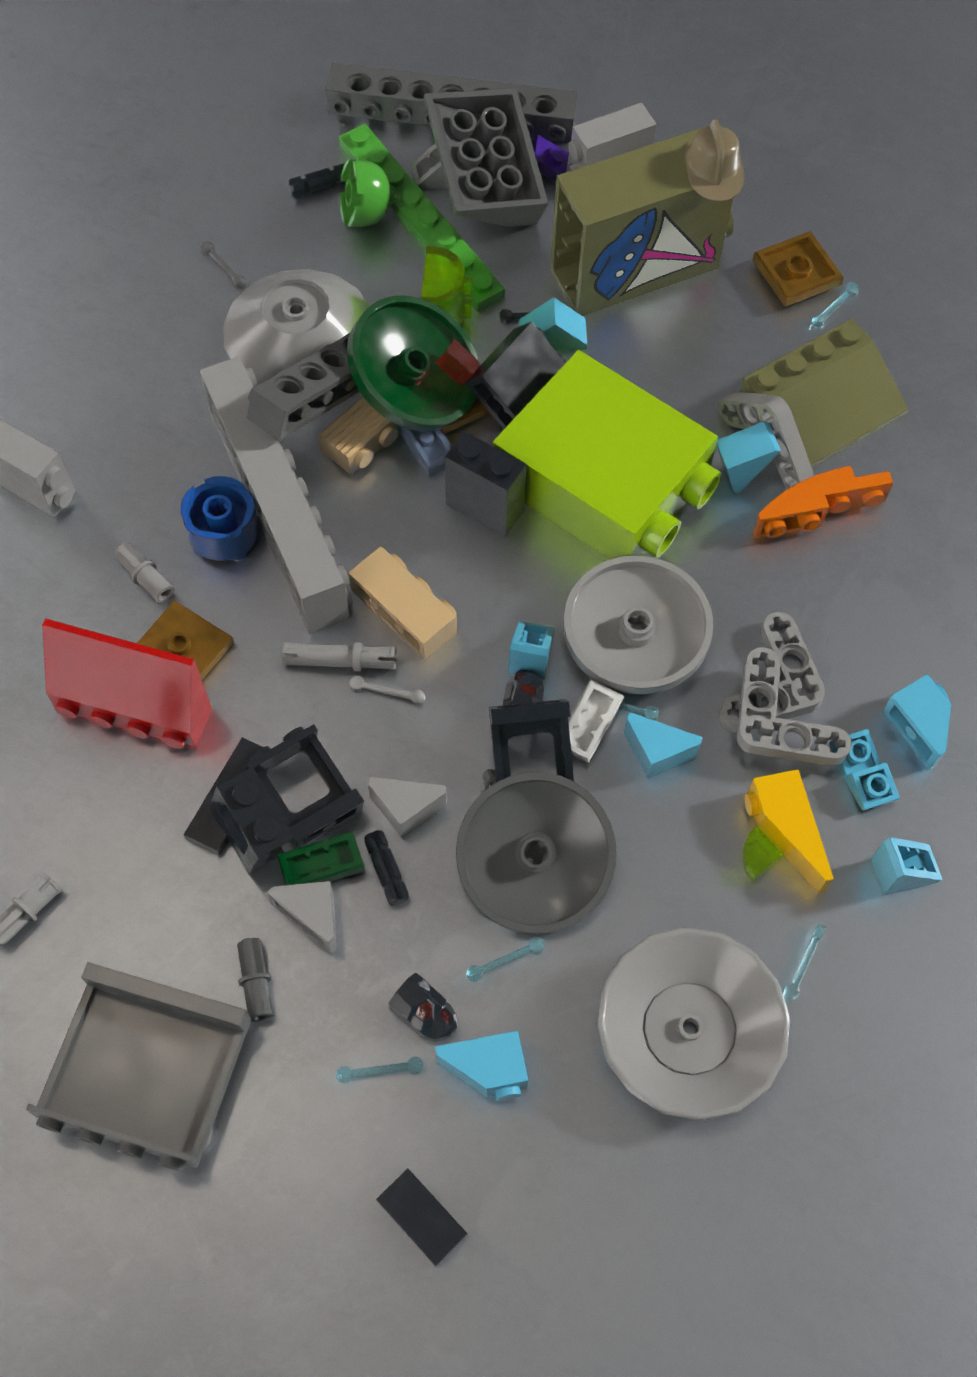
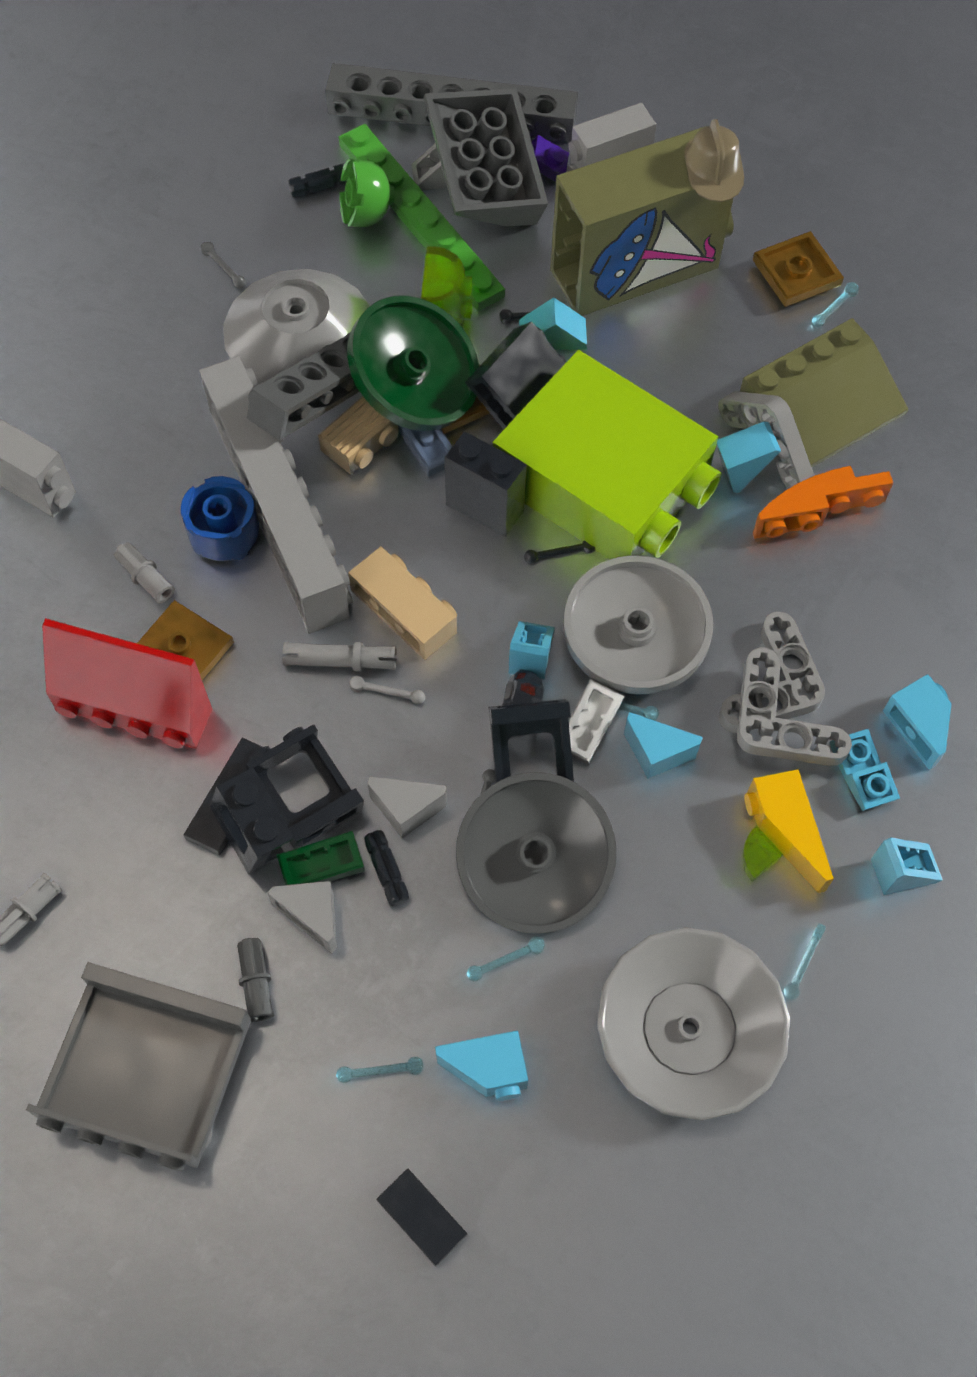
black rock [388,973,458,1041] -> none
clear red slope [435,339,480,386] -> none
none -> black hinge [524,540,595,563]

